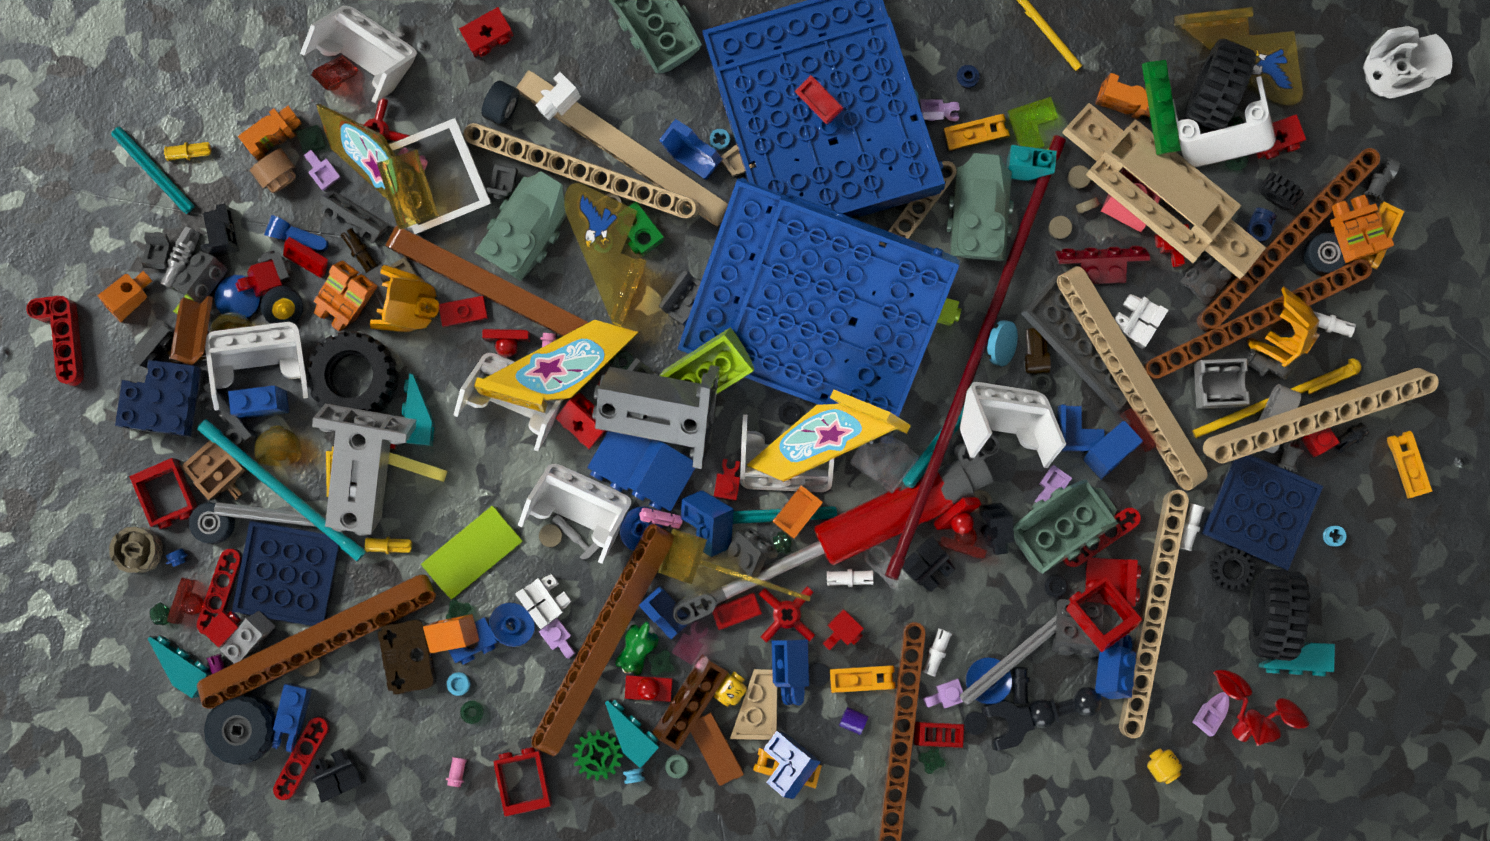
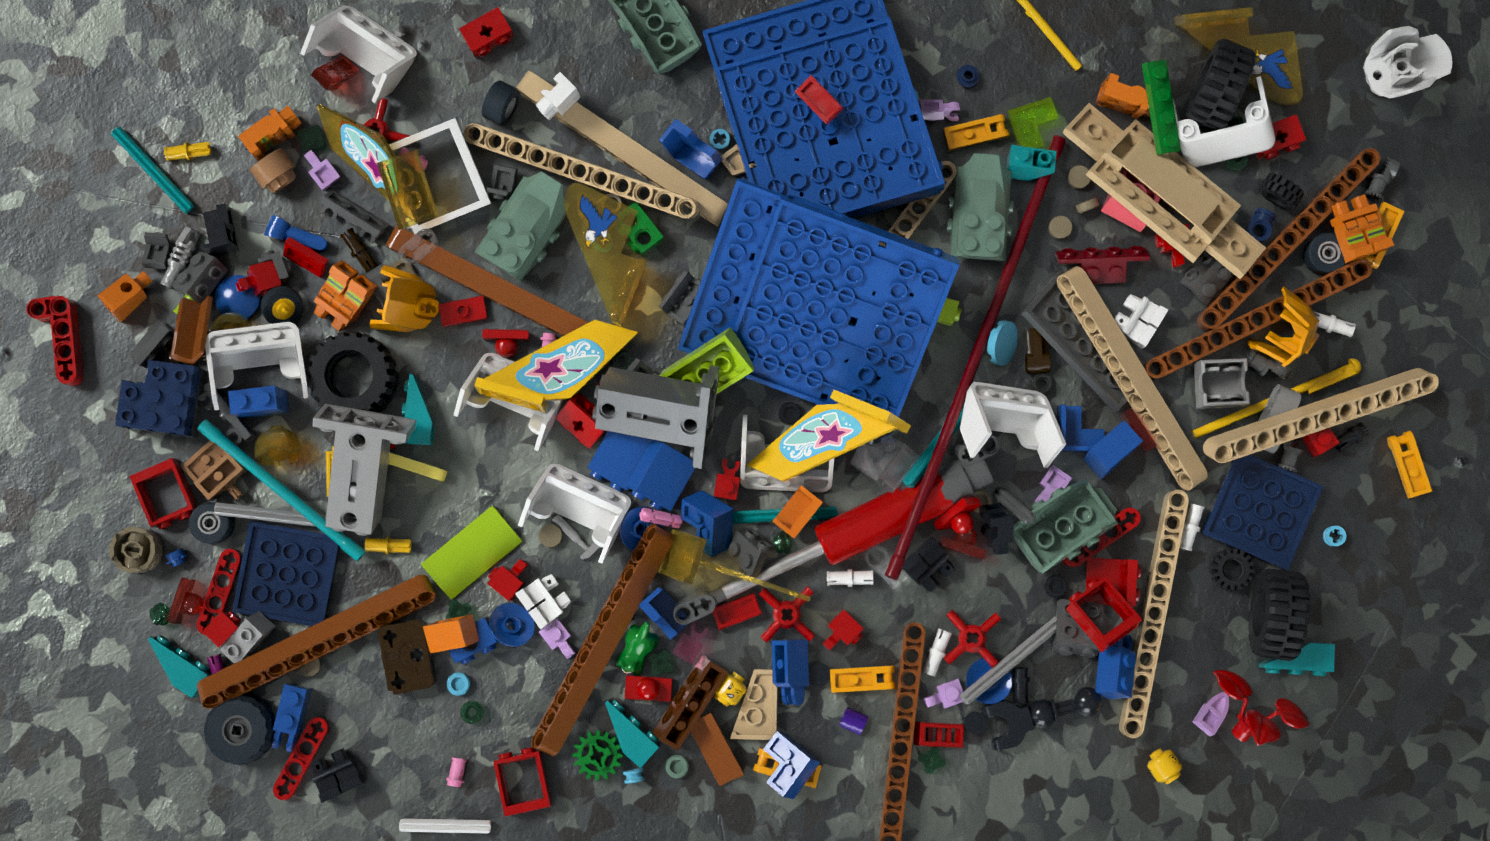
none -> clear beam [398,229,438,266]
none -> white axle [399,818,492,833]
none -> red brick [487,559,528,601]
none -> red bar [944,609,1001,668]
none -> dark grey axle [993,487,1036,525]

